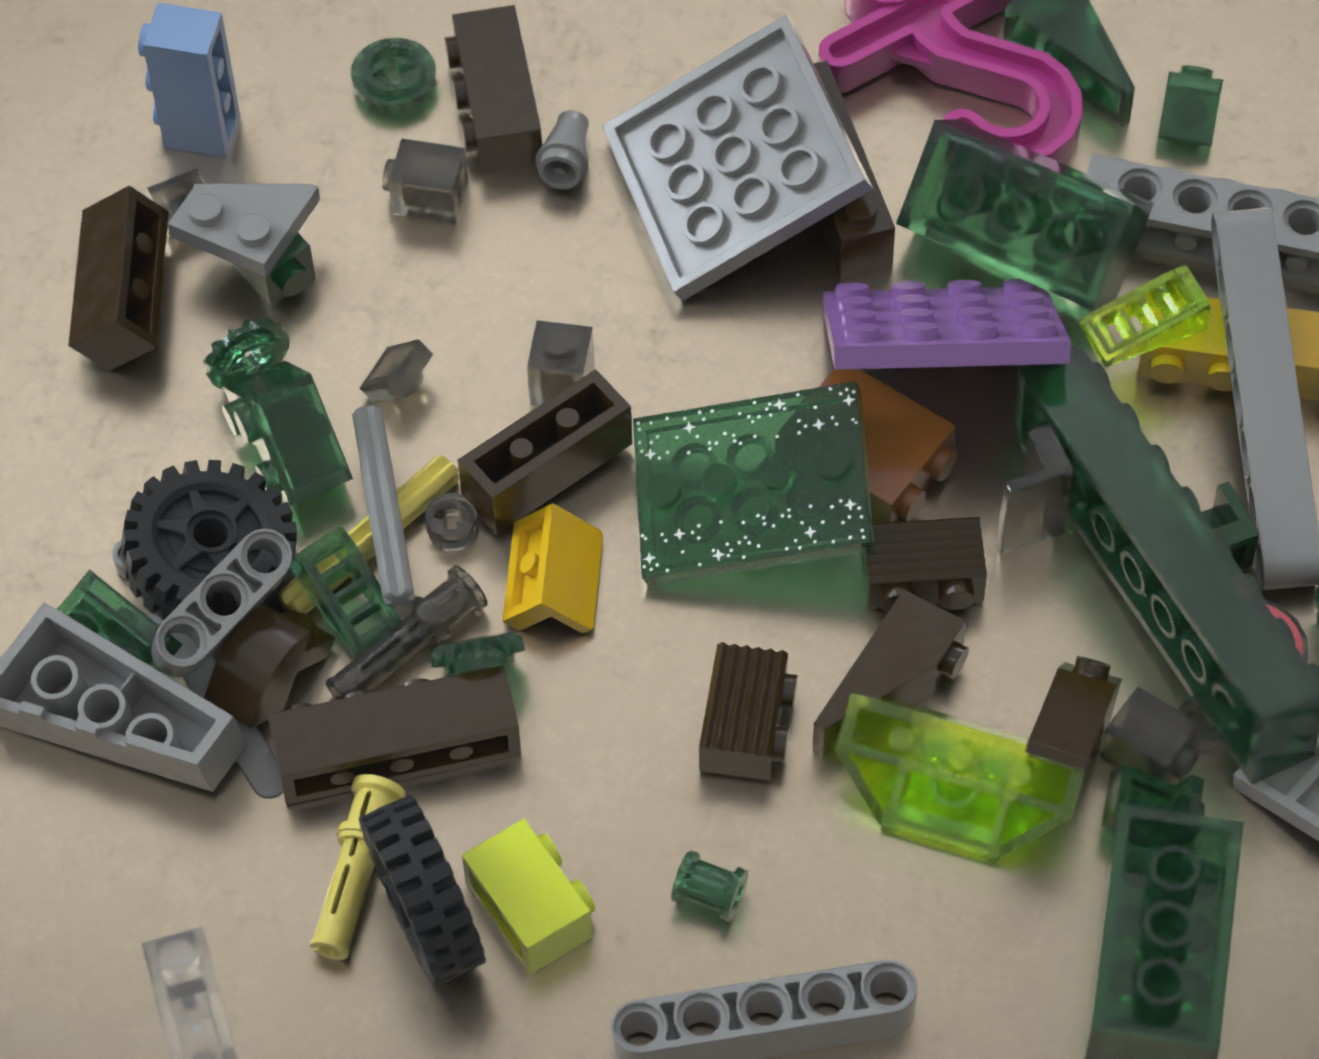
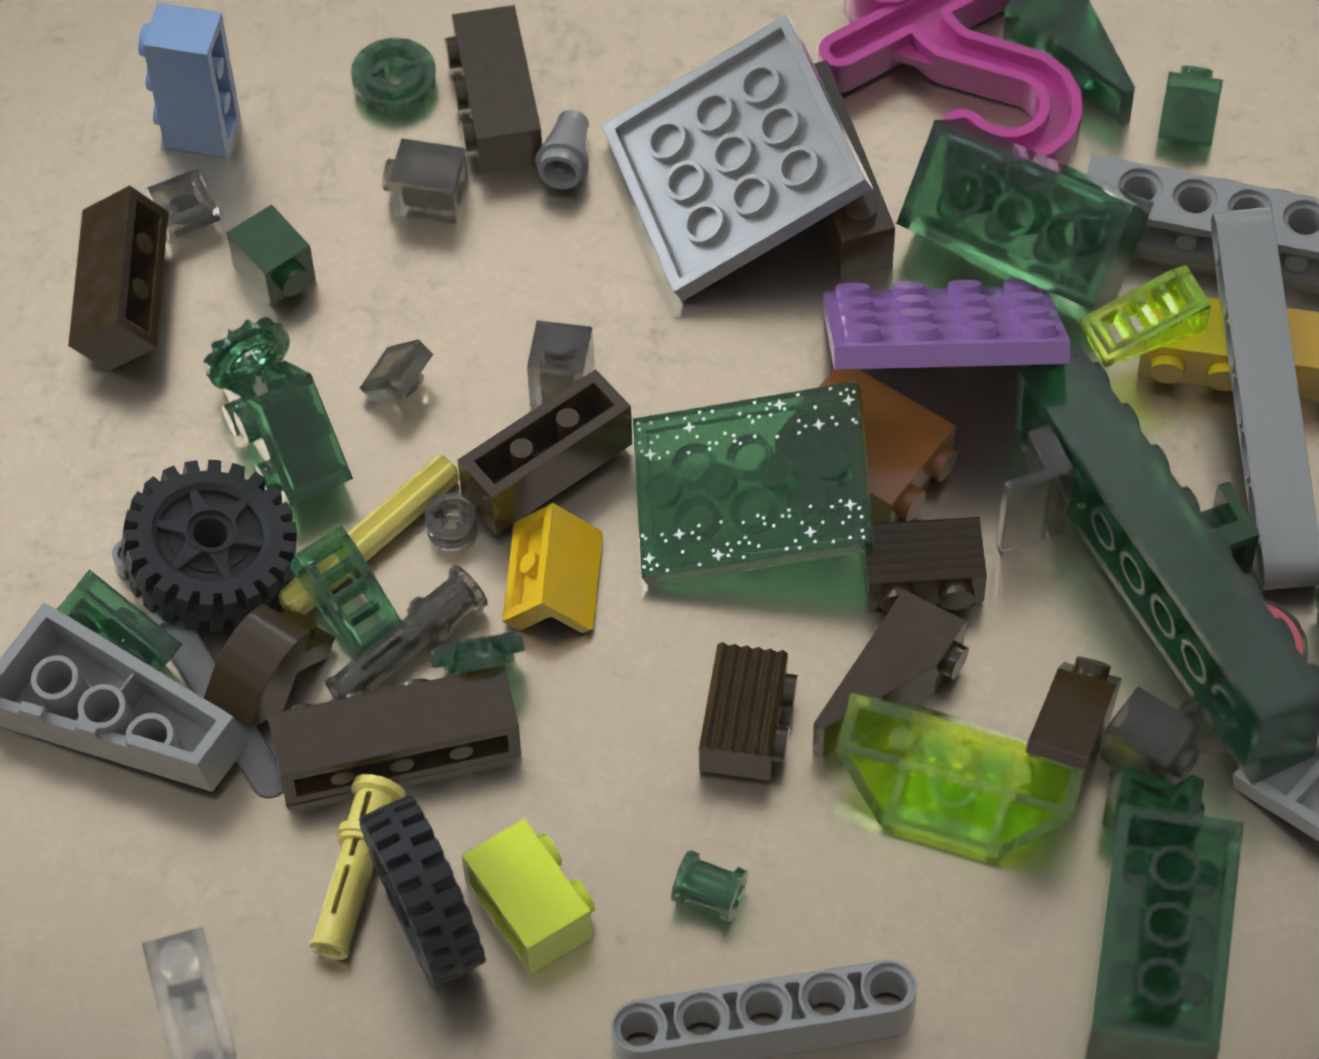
light grey beam [151,528,292,678] -> none
light grey wing [168,184,320,277] -> none
light grey axle [352,405,415,608] -> none

